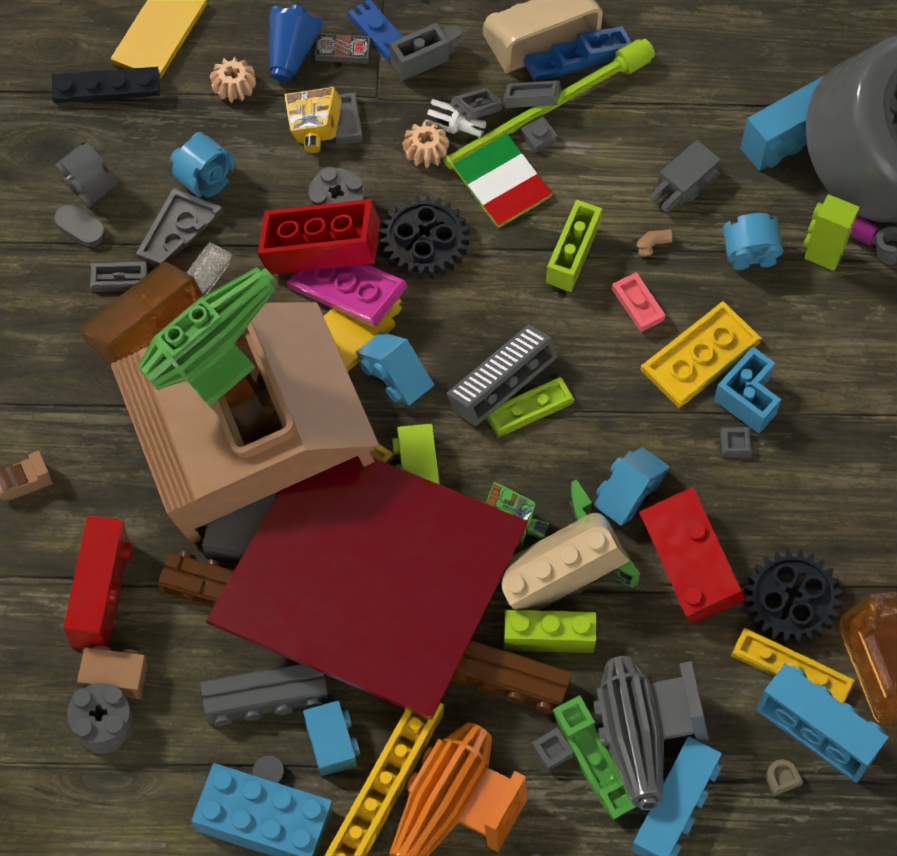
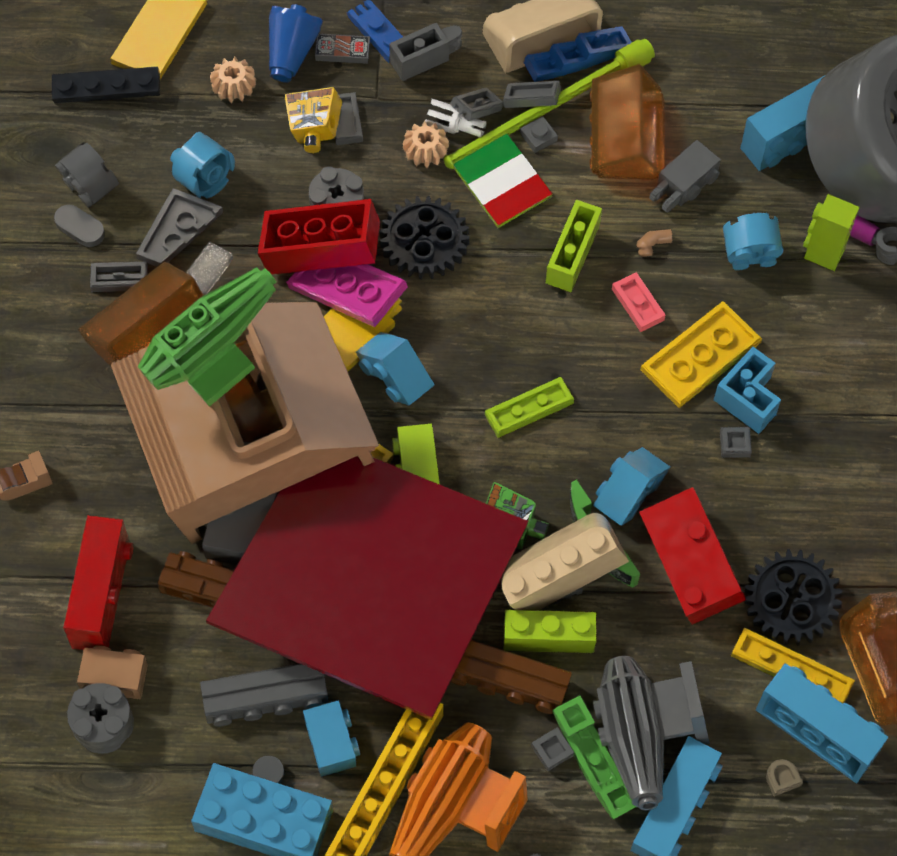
dark grey brick [446,324,558,427] -> none
none -> clear orange windscreen [589,64,665,180]

